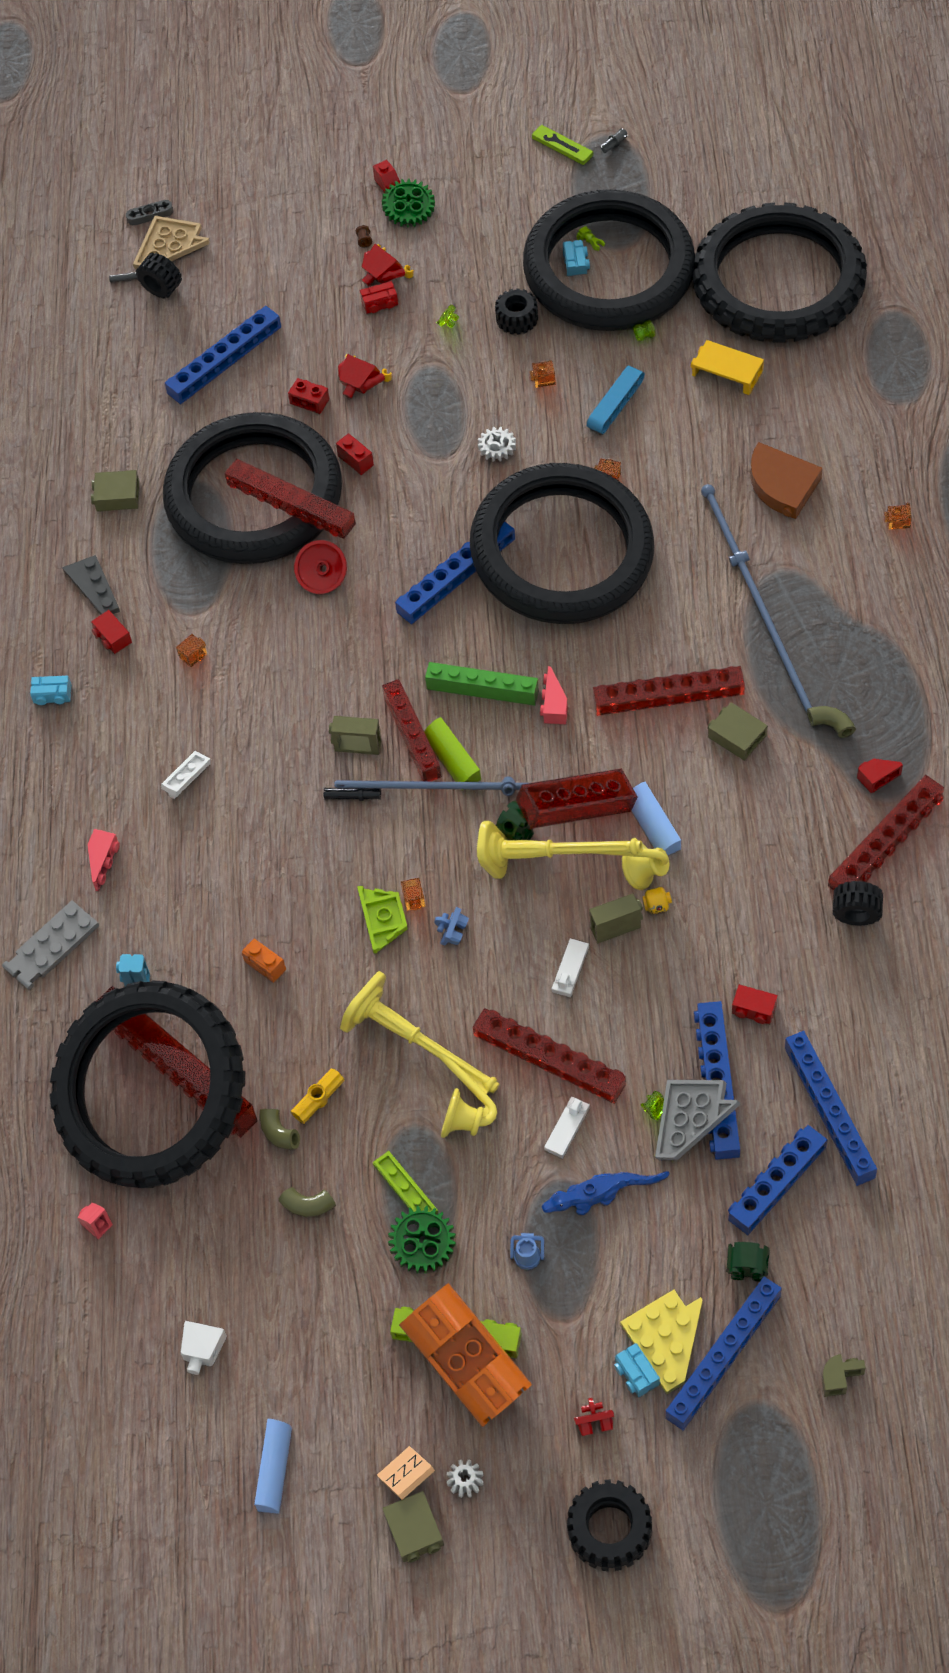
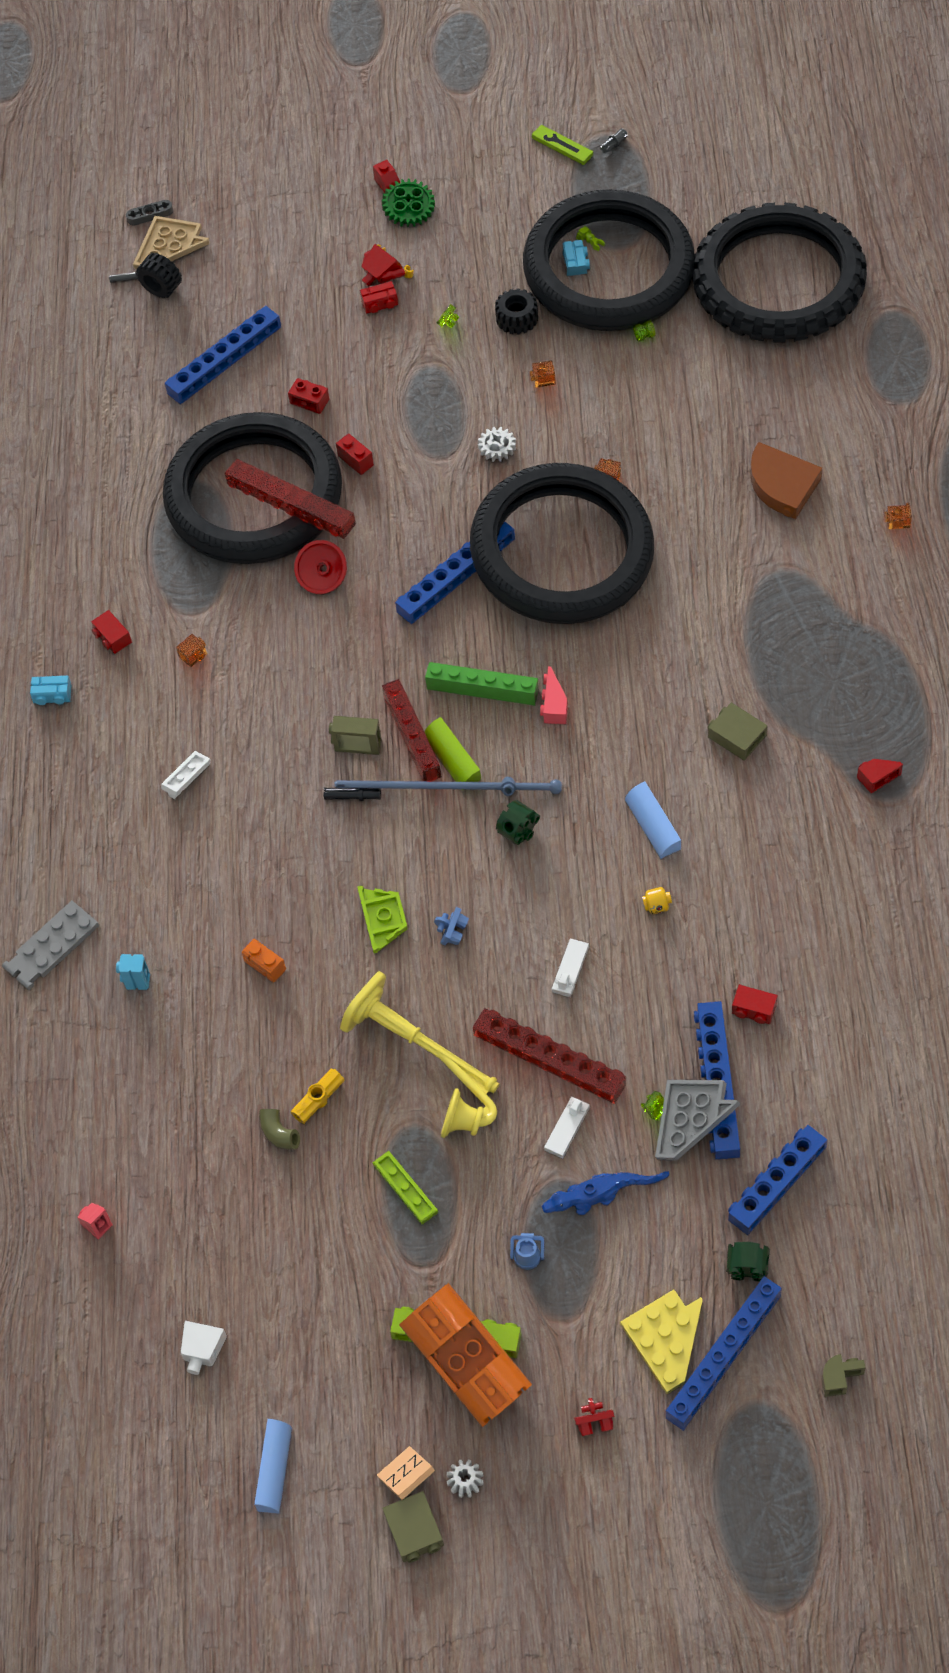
black tyre [50,980,245,1188] -> none
dark grey wing [62,555,120,615] -> none
coral slope [87,829,120,891] -> none
olive brick [91,470,140,511] -> none
clear red brick [96,986,258,1138] -> none
olive cylinder [278,1187,336,1217] -> none
red torso [338,354,392,399] -> none
reddish brown bush [355,225,372,248] -> none
green gear [388,1205,456,1274] -> none
clear orange brick [401,878,426,911] -> none
light yellow piece [477,821,670,890] -> none
clear red brick [515,768,638,829] -> none
black tyre [567,1479,652,1571] -> none
dark azure beam [586,365,645,434] -> none
olive brick [589,893,643,944] -> none
clear red brick [593,666,745,716] -> none
medium azure brick [614,1343,660,1397] -> none
yellow panel [691,340,764,395] -> none
sand blue bar [701,484,812,712] -> none
blue brick [785,1031,877,1186] -> none
olive cylinder [807,706,856,738] -> none
clear red brick [828,775,944,890] -> none
black tyre [832,881,883,926] -> none

